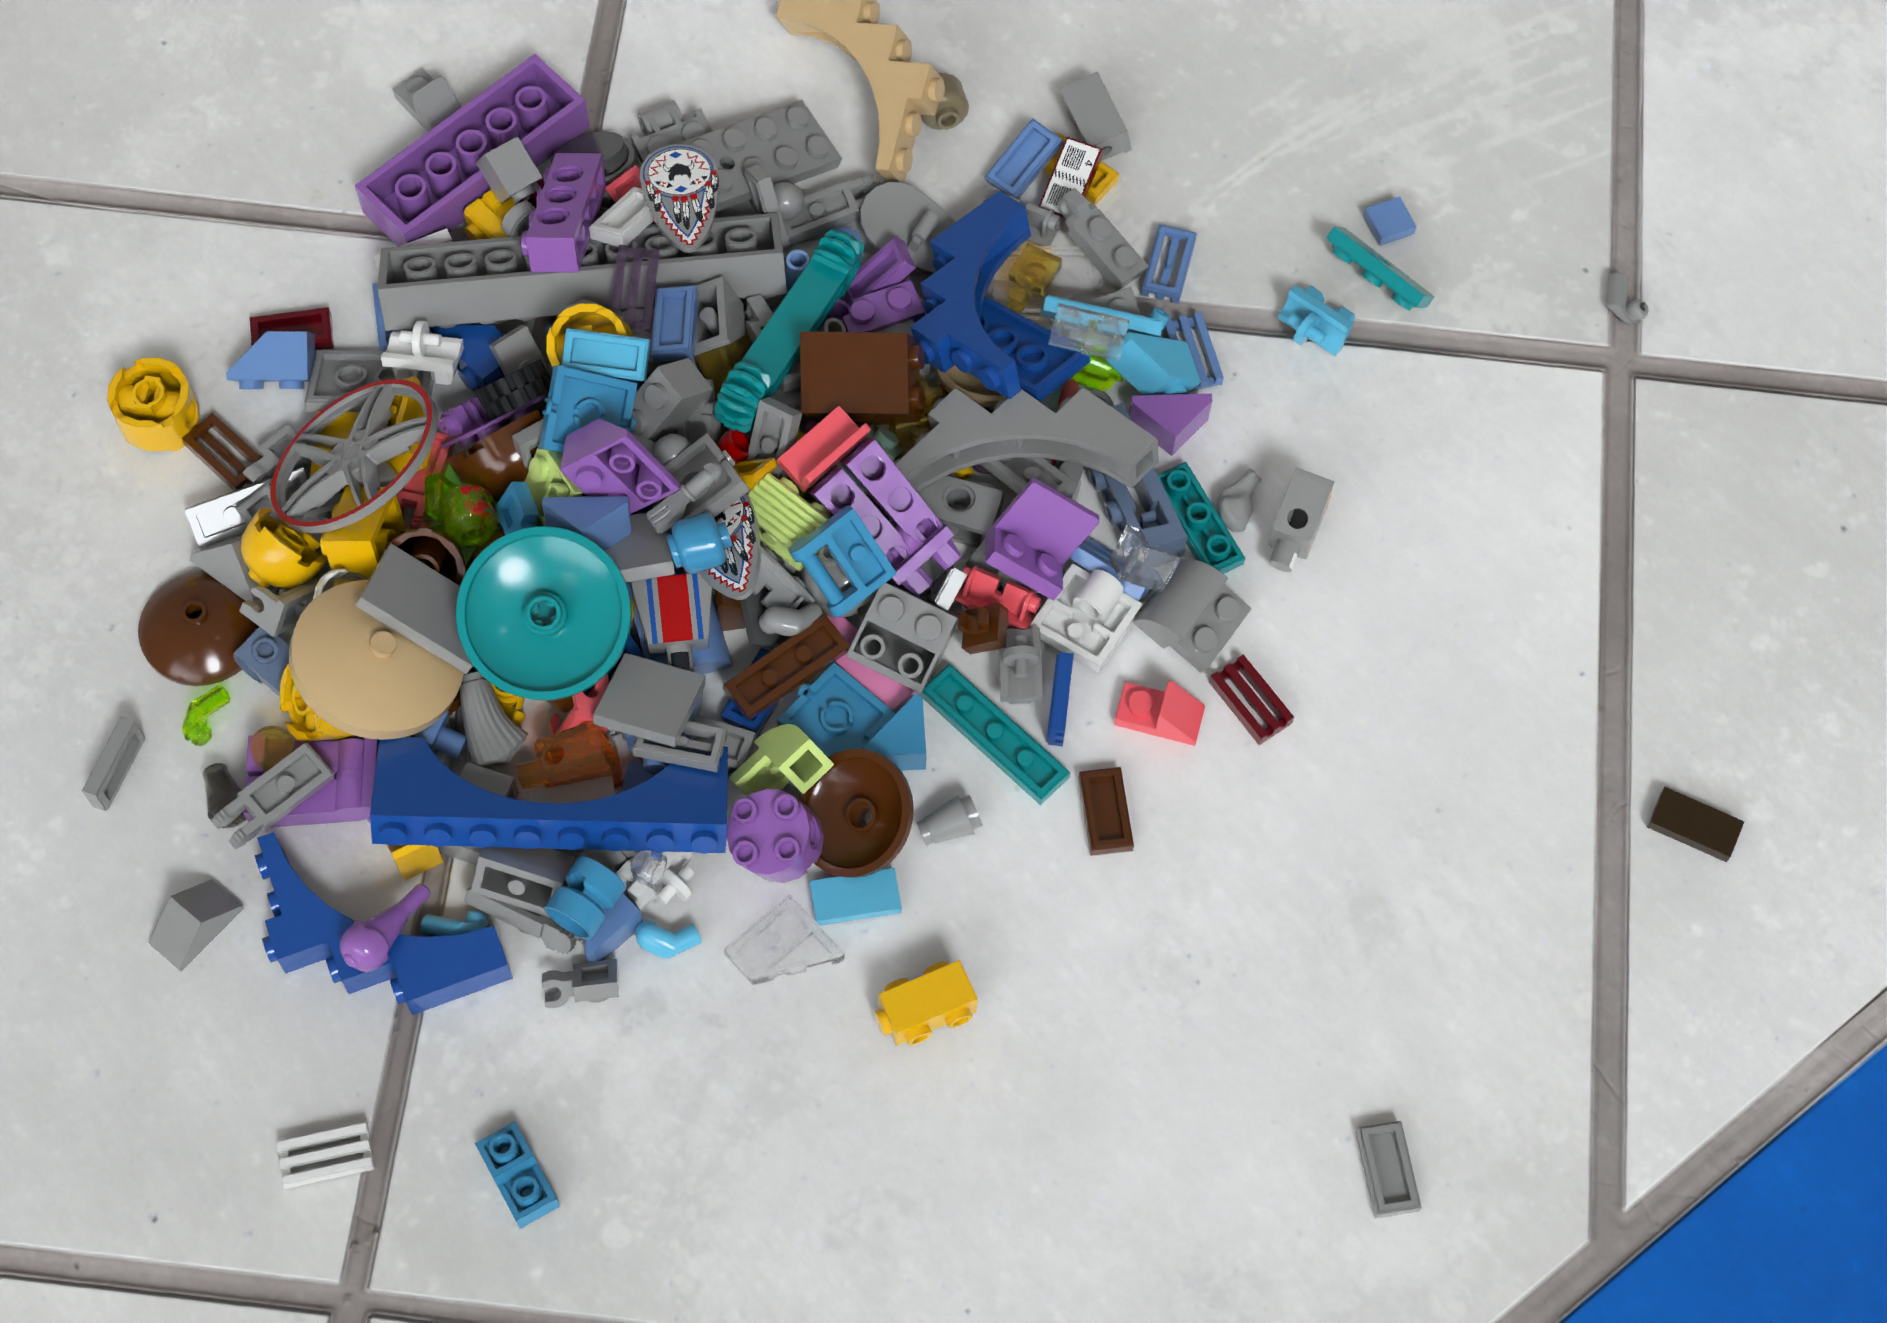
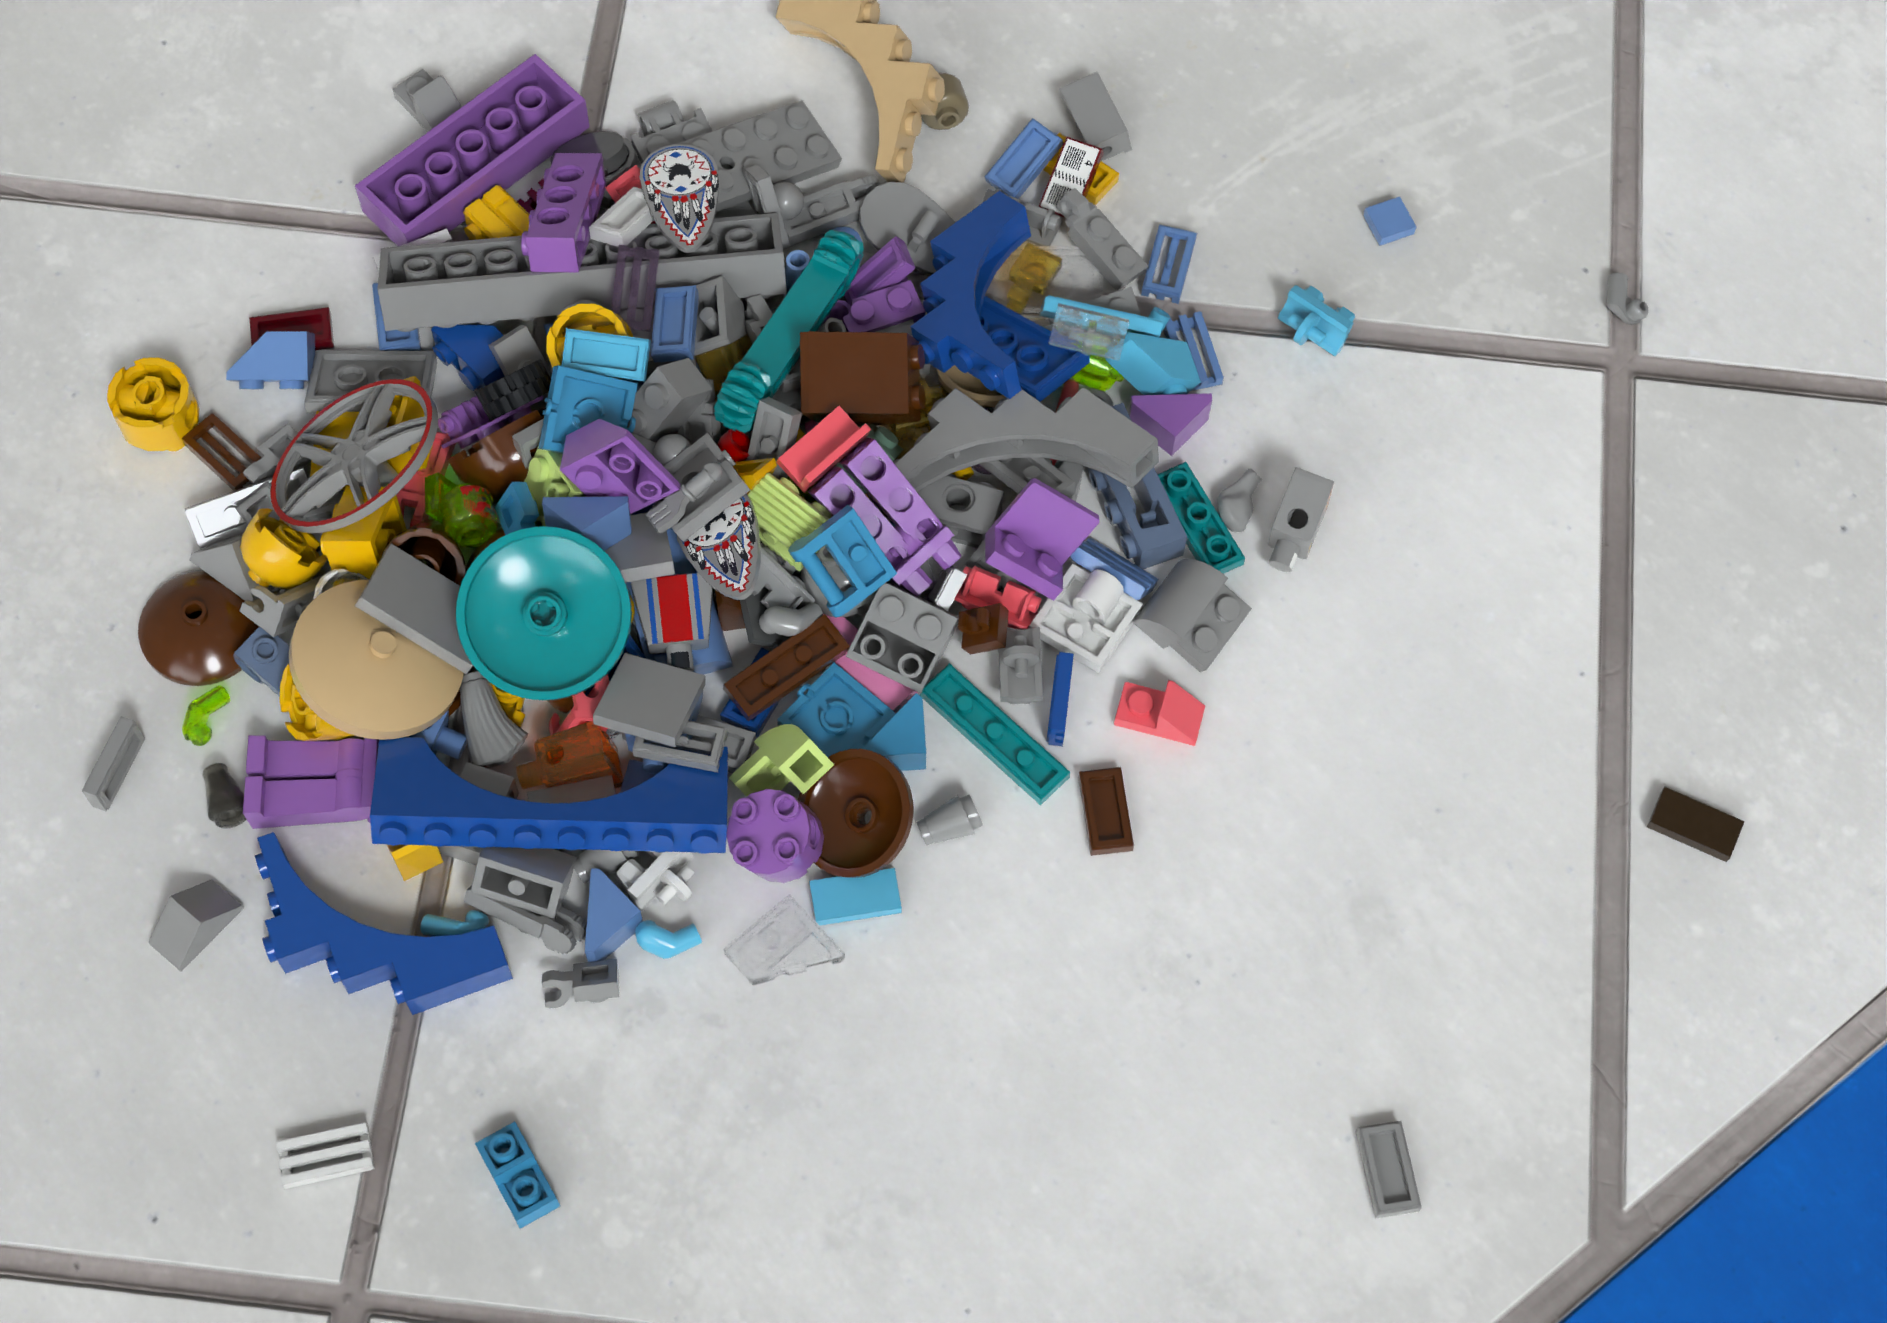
light grey hinge [211,742,334,850] -> none
clear yellow tile [250,726,294,771] -> none
medium lavender piece [339,884,430,972] -> none
white hips [381,320,464,385] -> none
light grey brick [476,136,542,204] -> none
light grey tile [501,201,536,237] -> none
dark azure wheel [544,856,626,940] -> none
clear hinge [630,850,667,889] -> none
dark azure head [666,512,733,574] -> none
yellow brick [874,960,978,1046] -> none
clear panel [1109,525,1180,592] -> none
dark red tile [1209,654,1294,745] -> none
teal tile [1326,226,1435,311] -> none

